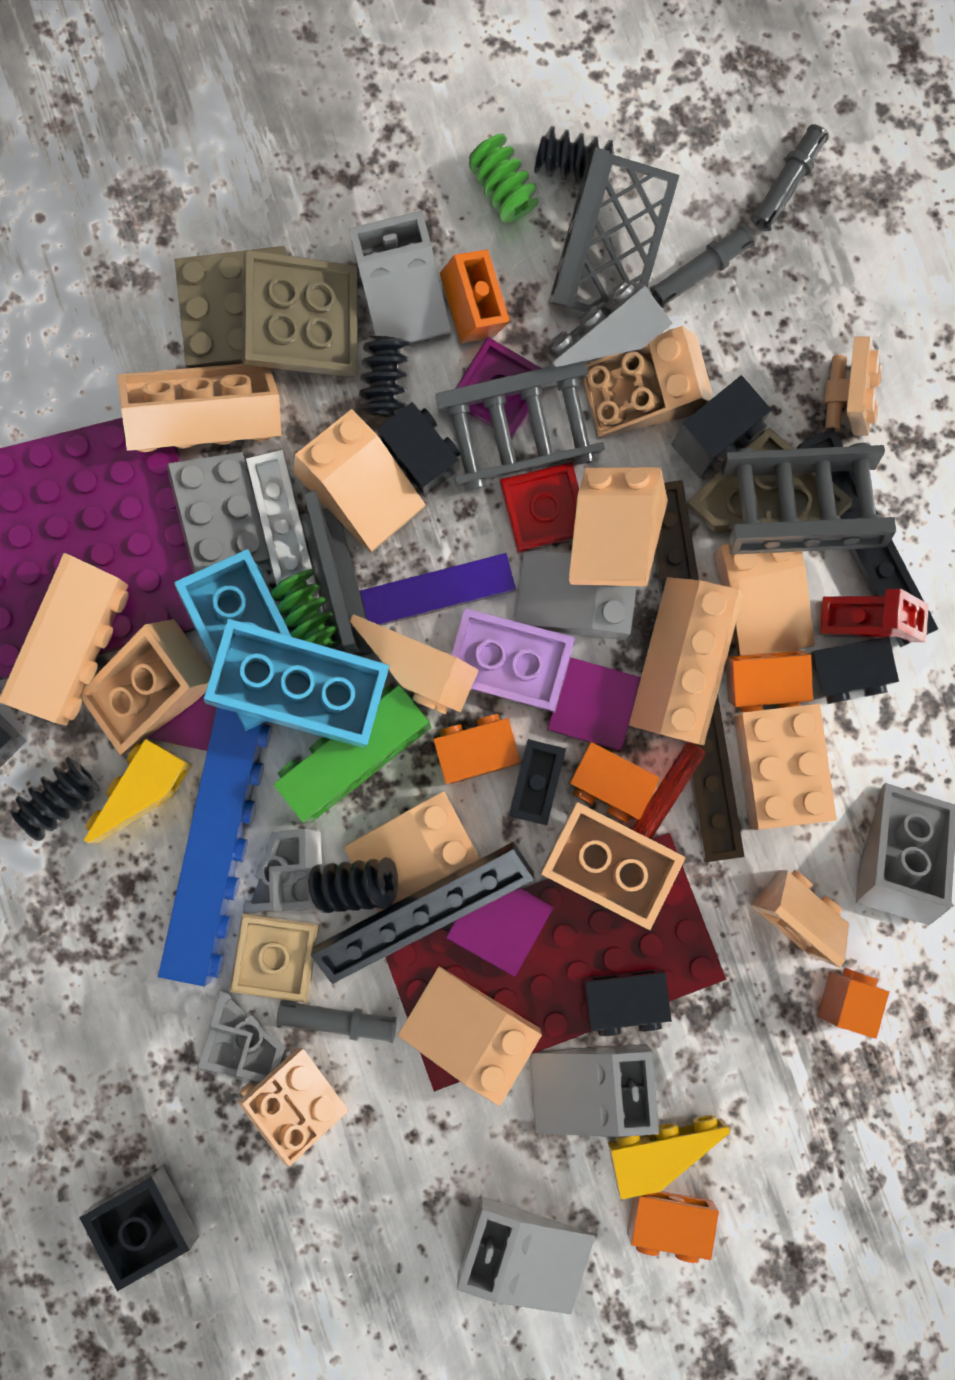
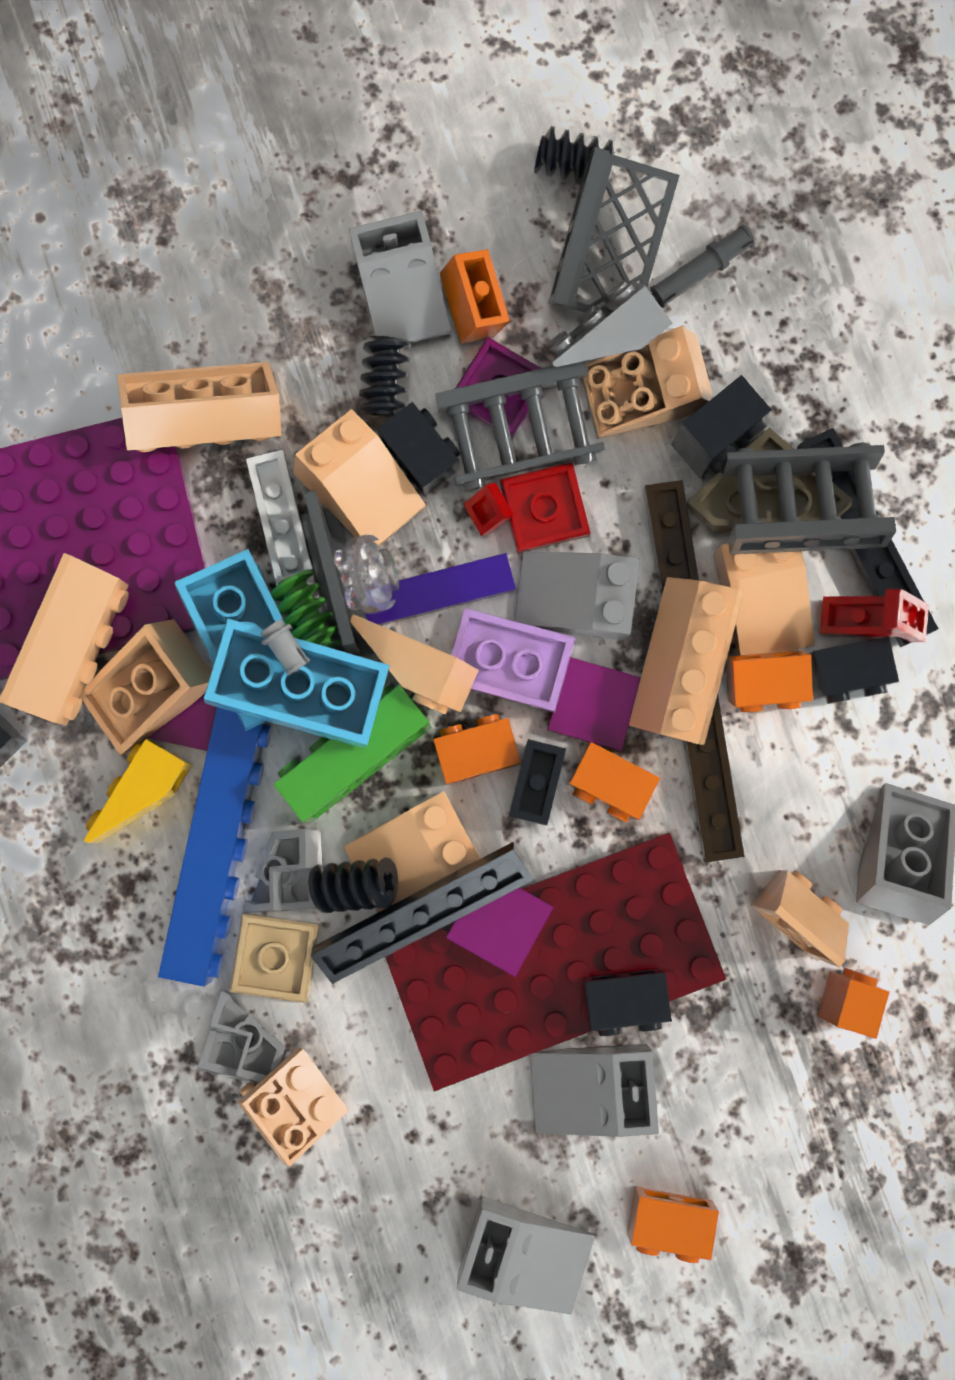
black piece [11,757,100,841] -> none
black brick [79,1165,199,1292] -> none
light grey plate [167,452,270,574] -> none
dark tan plate [174,246,287,368] -> none
dark tan plate [242,250,357,377] -> none
dark grey pin [276,1000,397,1043] -> none
light nougat slope [398,966,542,1106] -> none
bright green piece [469,133,539,223] -> none
light nougat brick [539,802,686,930] -> none
light nougat slope [569,467,668,586] -> none
yellow slope [608,1115,730,1200] -> none
clear red axle [631,742,705,839] -> none
light nougat brick [734,703,837,830] -> none
dark grey pin [751,124,829,231] -> none
light nougat plate [824,336,882,436] -> none
none -> light grey pin [260,619,311,676]
none -> clear plate [334,534,399,614]
none -> red plate [463,482,514,536]

